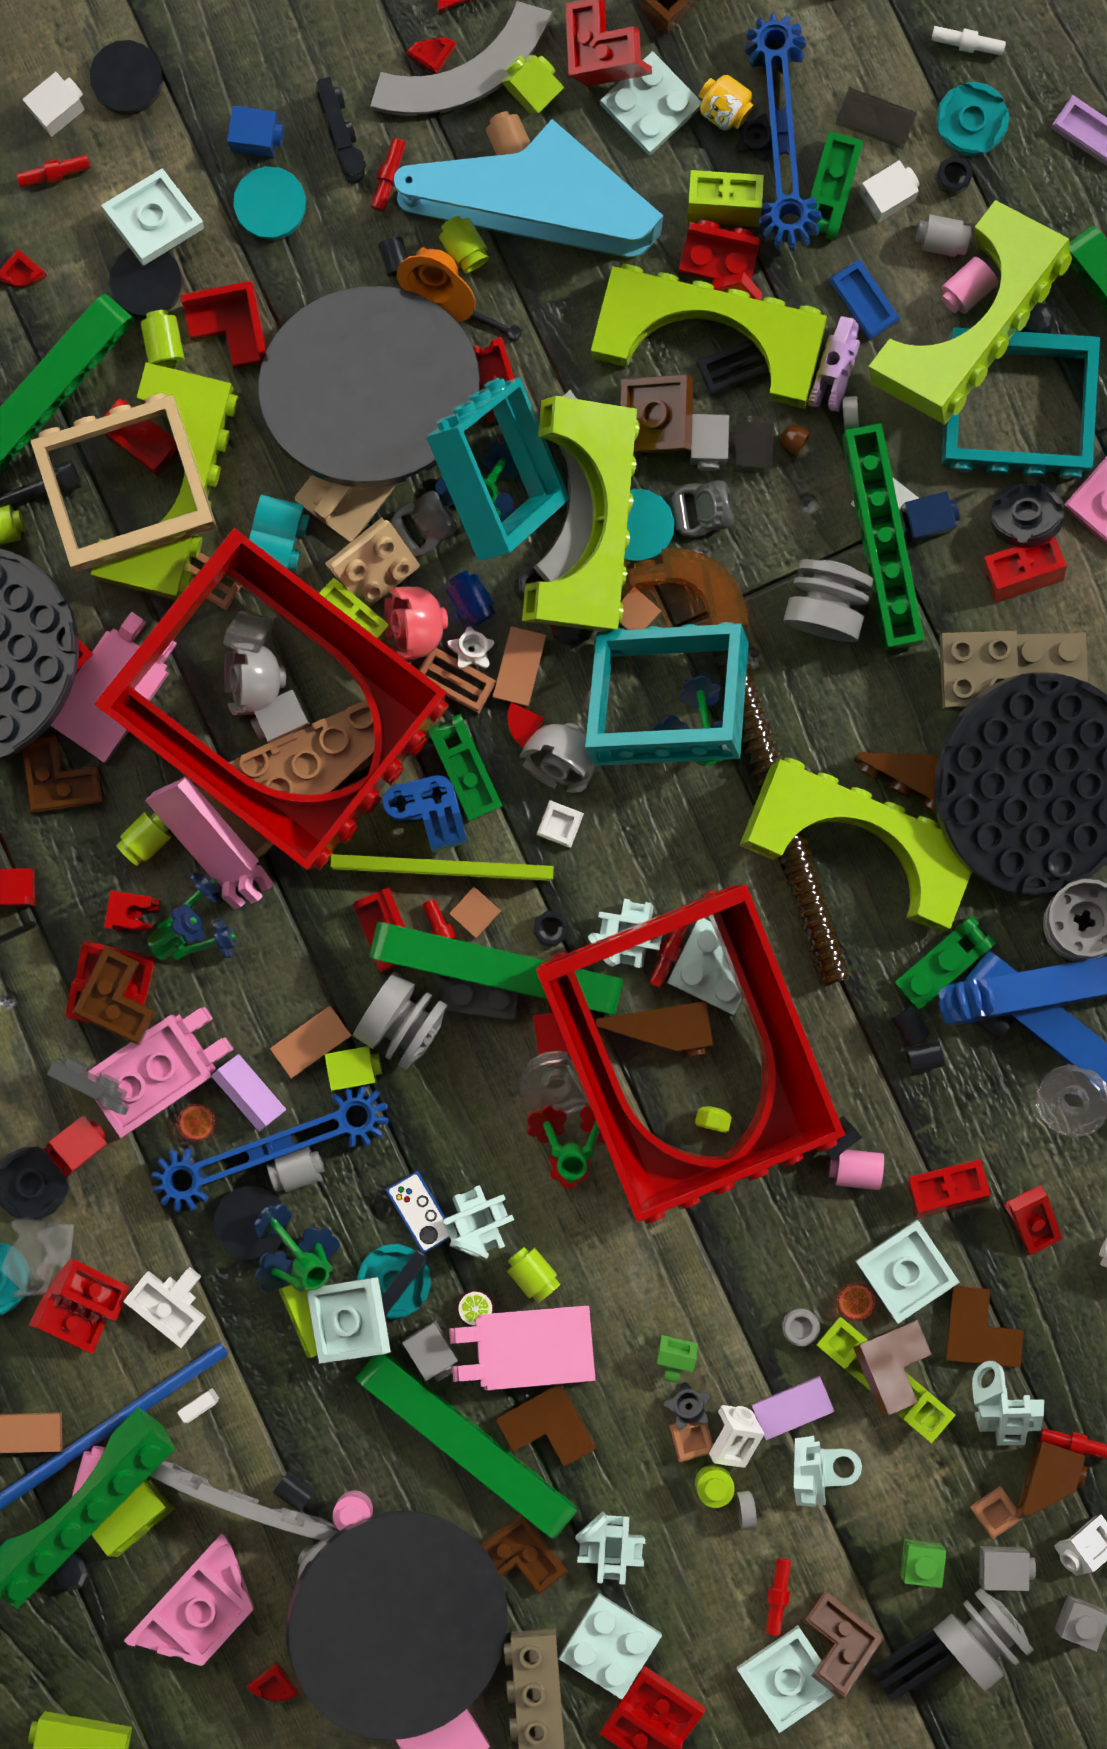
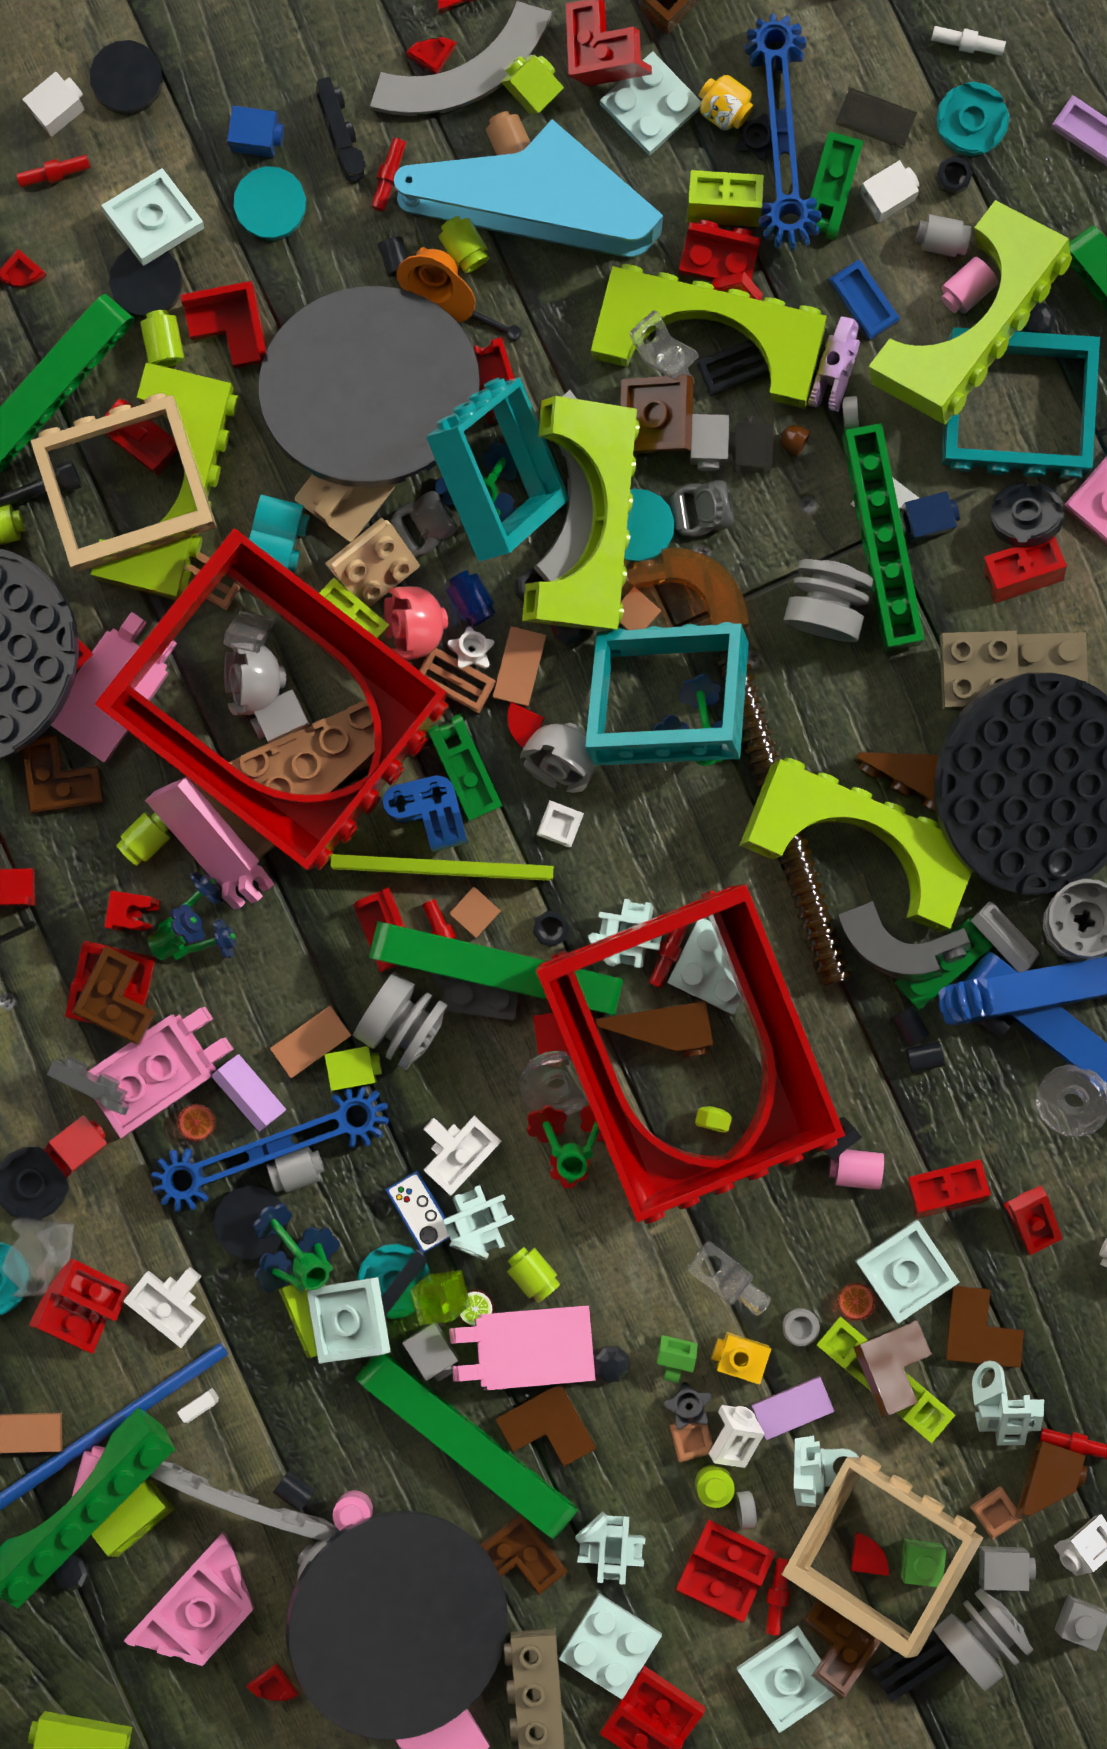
none -> clear neon green brick [410,1270,470,1325]
none -> white hinge [424,1115,502,1195]
none -> black tile [594,1346,629,1382]
none -> clear bracket [630,310,699,384]
none -> red slope [674,1519,776,1624]
none -> clear bracket [687,1241,771,1316]
none -> yellow brick [711,1332,771,1385]
none -> tan window [782,1455,983,1658]
none -> dark grey arch [838,901,972,981]
none -> red tile [850,1532,889,1576]
none -> light grey tile [971,901,1040,972]

